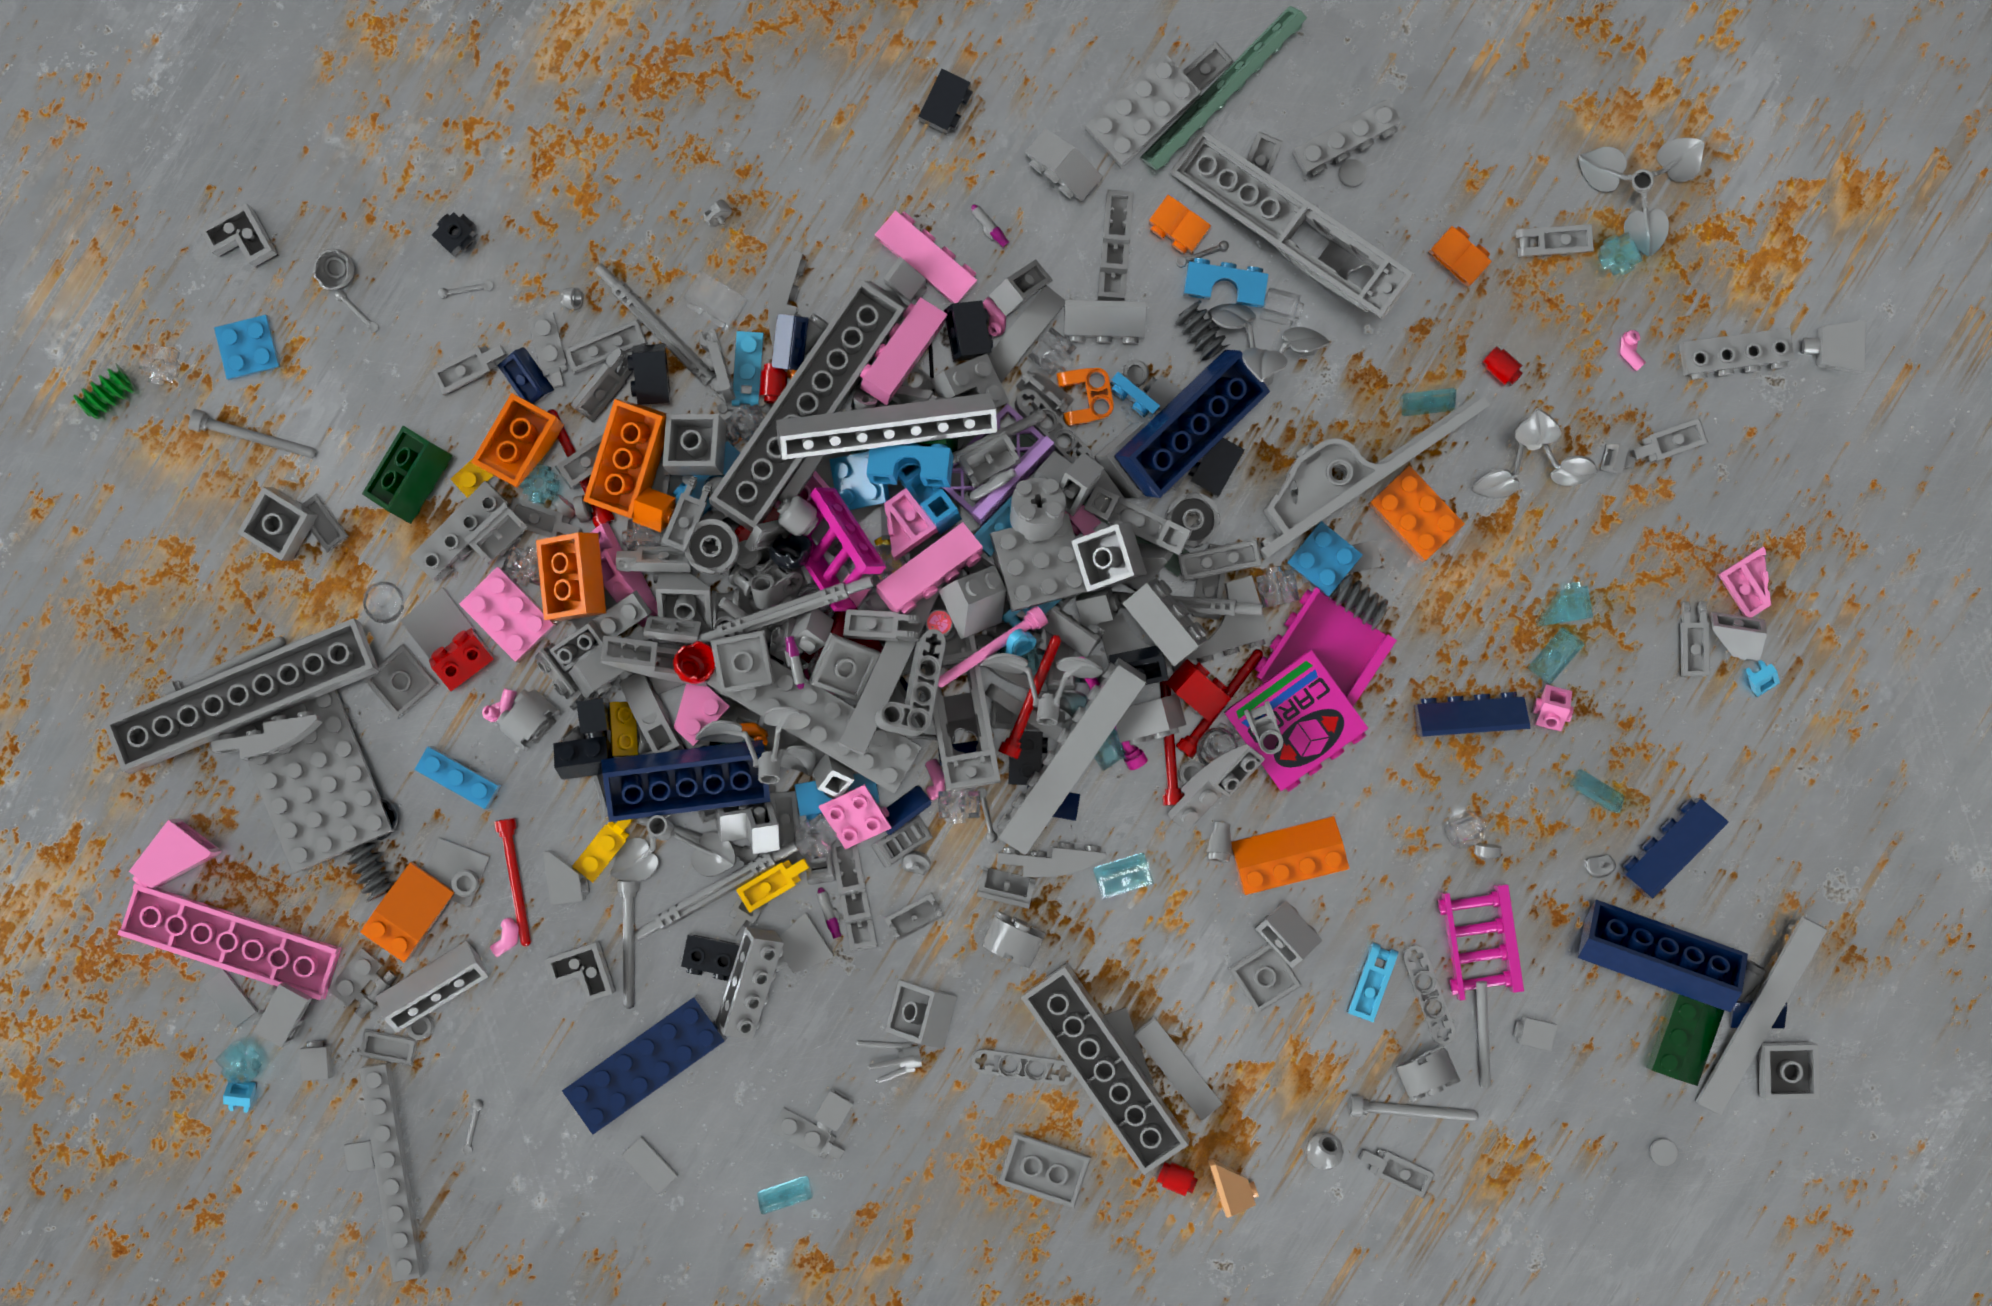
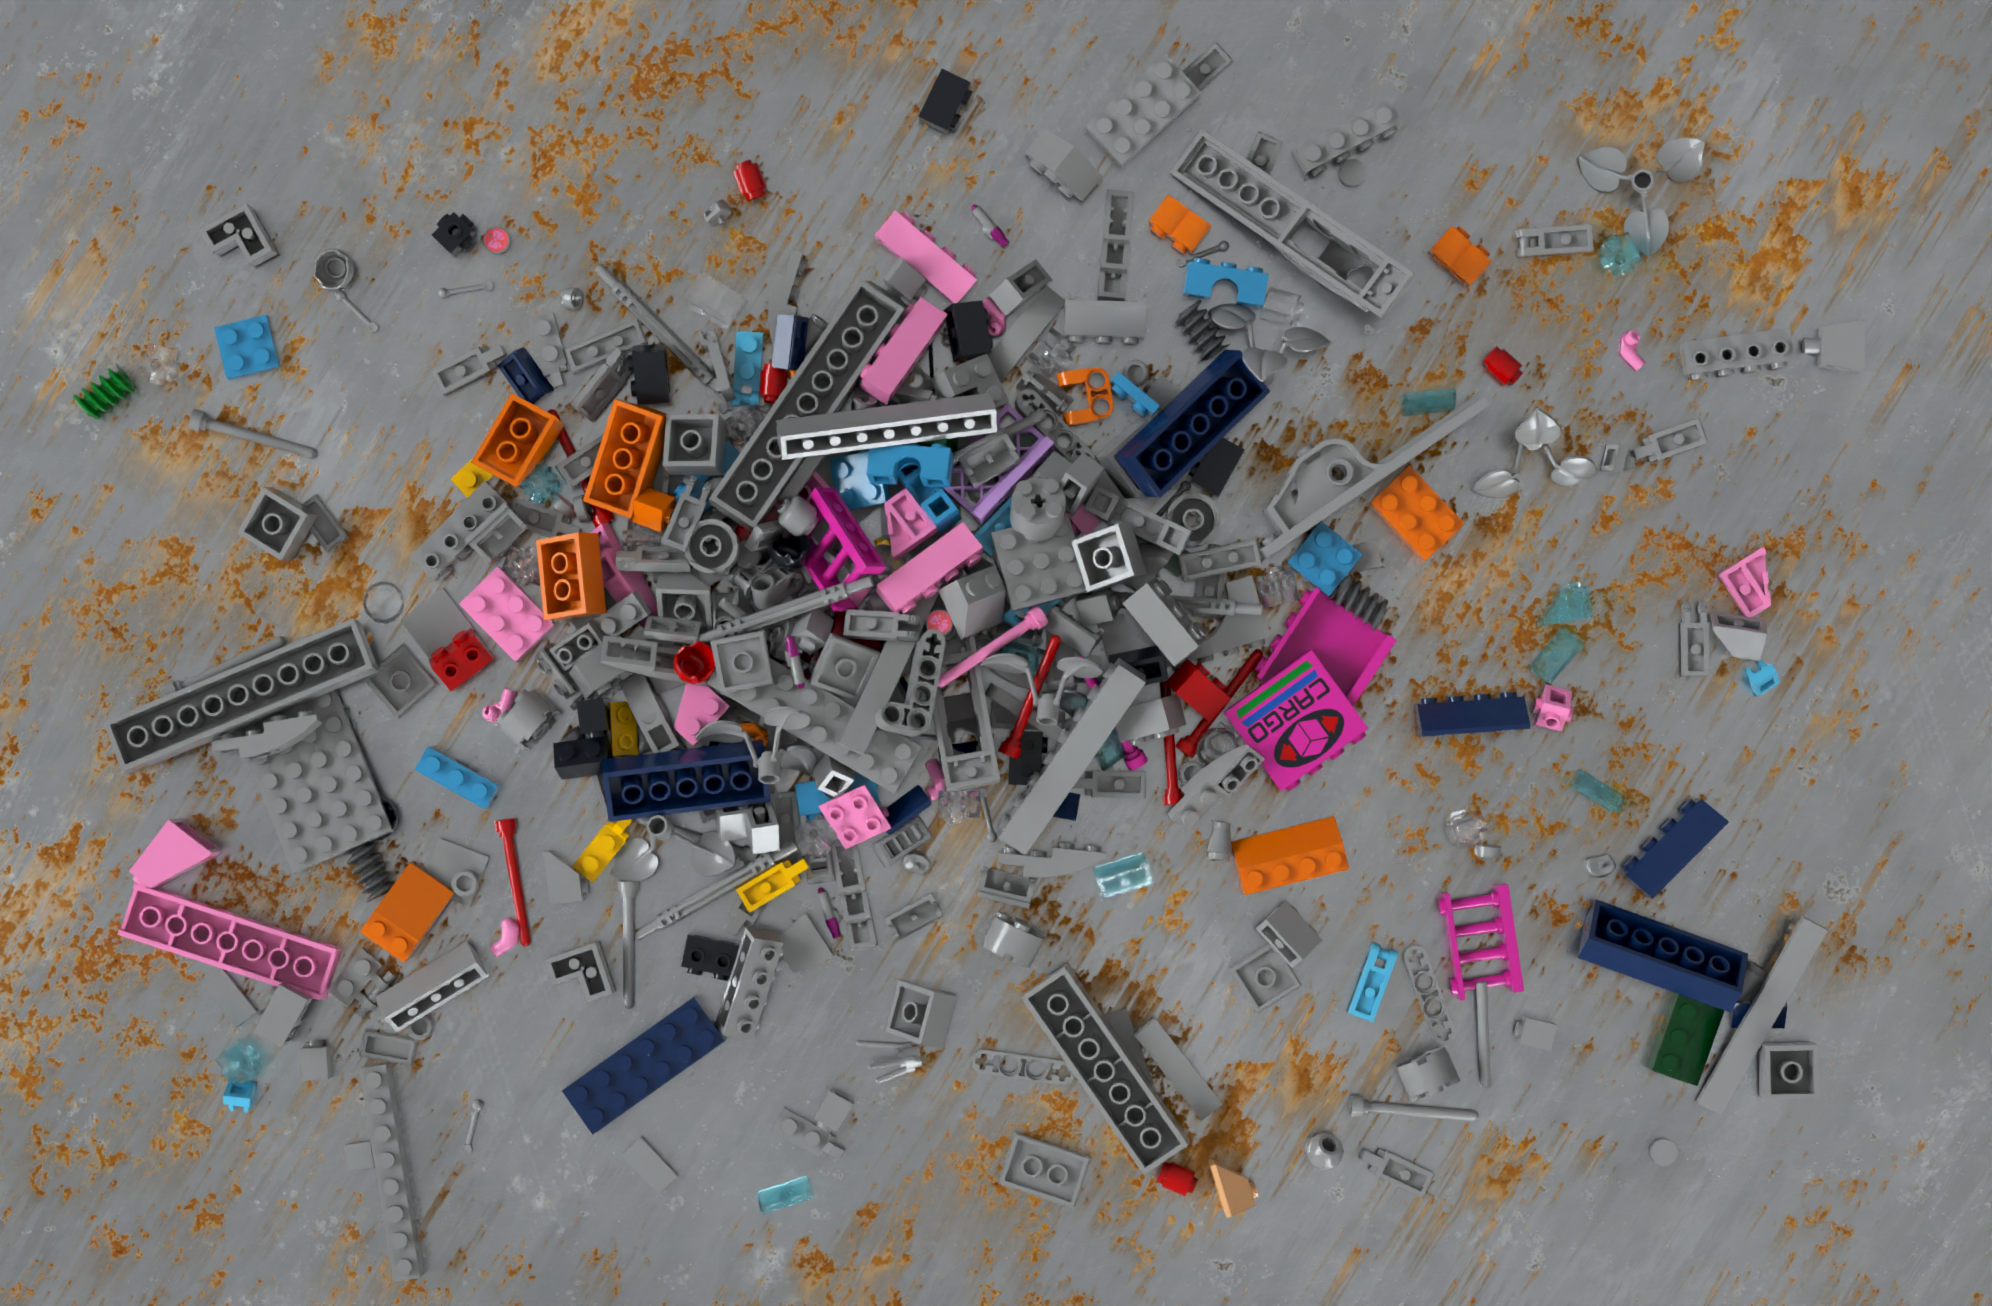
dark green slope [362,426,452,524] -> none
light grey piece [969,468,1017,500] -> none
medium azure tile [1005,629,1037,656] -> none
sand green plate [1140,6,1307,170] -> none
light grey piece [1244,700,1283,754] -> none
none -> tile [483,227,511,254]
none -> red brick [733,160,767,201]
none -> light grey hinge [1072,770,1146,798]
none -> light grey hinge [1156,481,1191,517]

